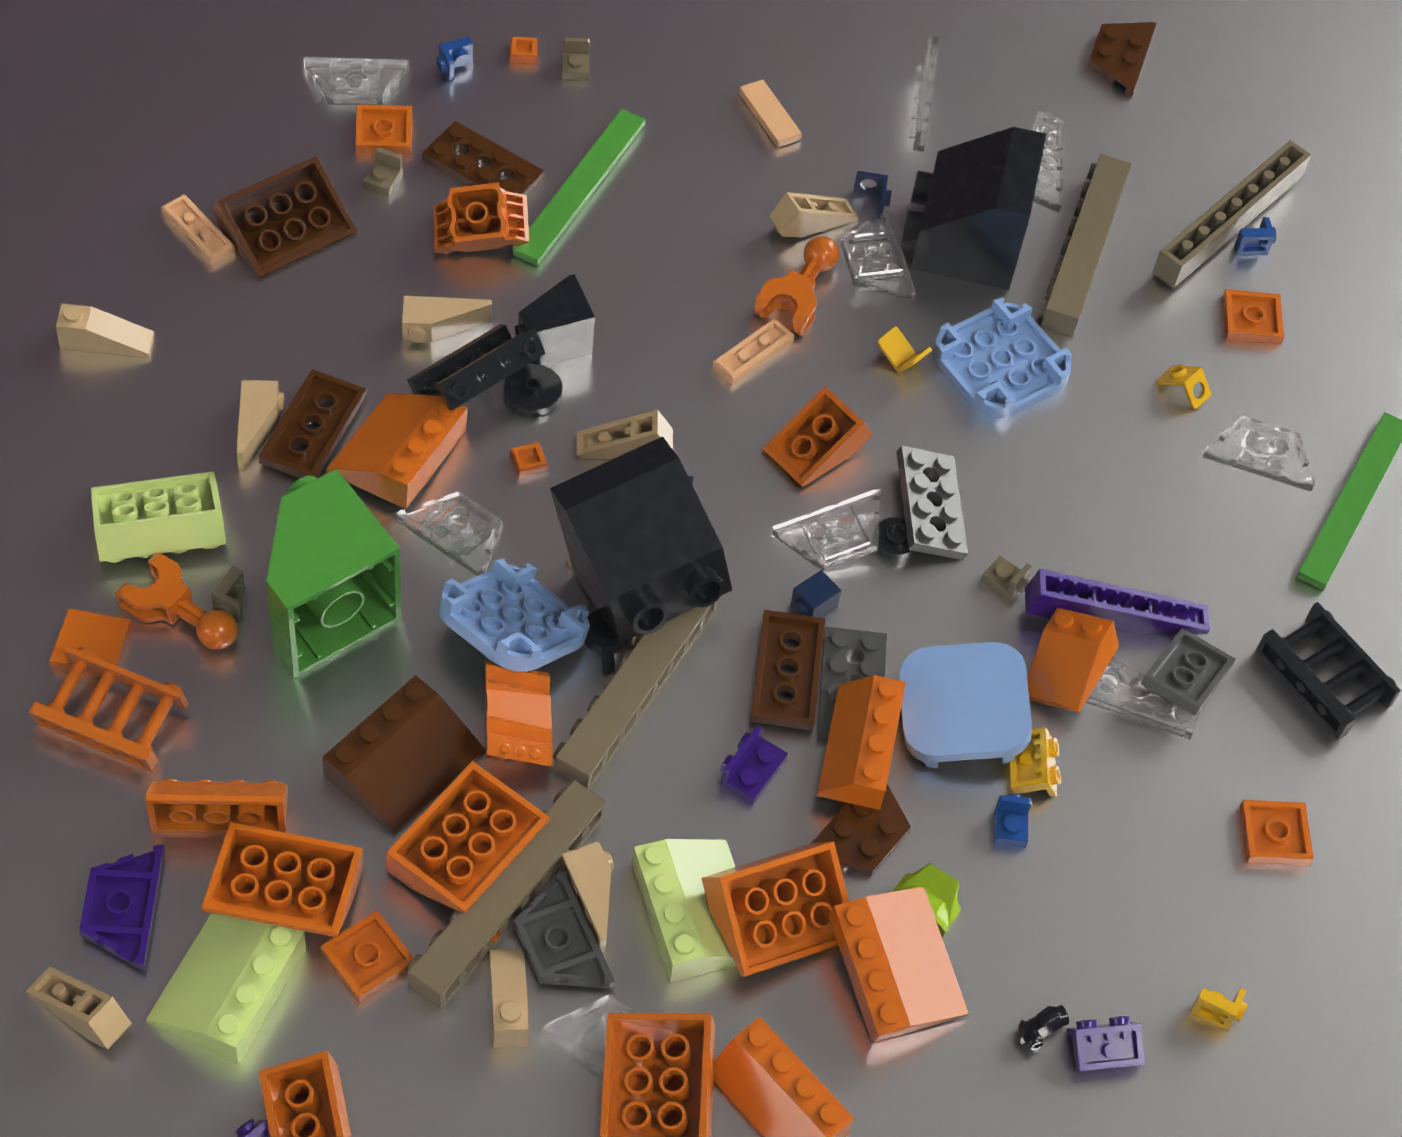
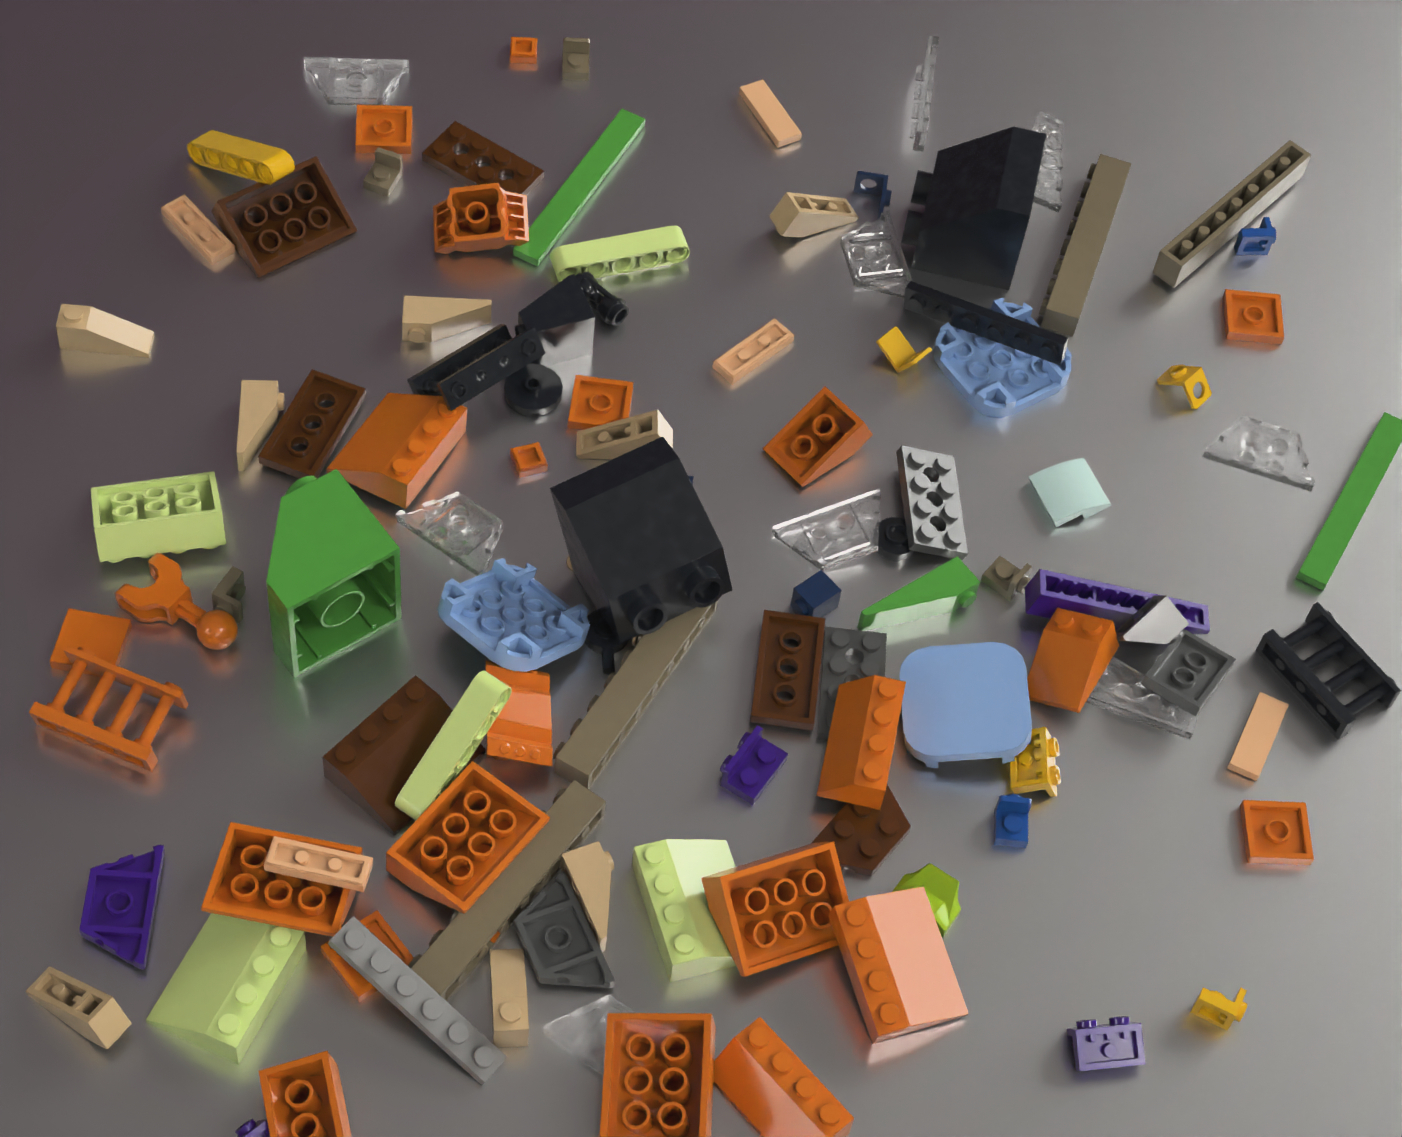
orange slope [145,779,289,833] -> none
blue bracket [436,36,473,81] -> none
orange piece [753,236,839,336] -> none
black arm [1018,1005,1069,1050] -> none
reddish brown wing [1087,22,1157,97] -> none
none -> yellow beam [187,130,295,185]
none -> light nougat tile [264,836,373,892]
none -> light grey plate [328,916,507,1085]
none -> yellowish green beam [395,670,512,820]
none -> yellowish green beam [549,225,690,282]
none -> orange tile [568,375,634,430]
none -> black piece [576,272,629,326]
none -> bright green slope [857,556,980,631]
none -> black plate [904,281,1068,366]
none -> light aqua slope [1028,458,1111,527]
none -> slope [1116,595,1189,645]
none -> light nougat tile [1227,692,1289,781]

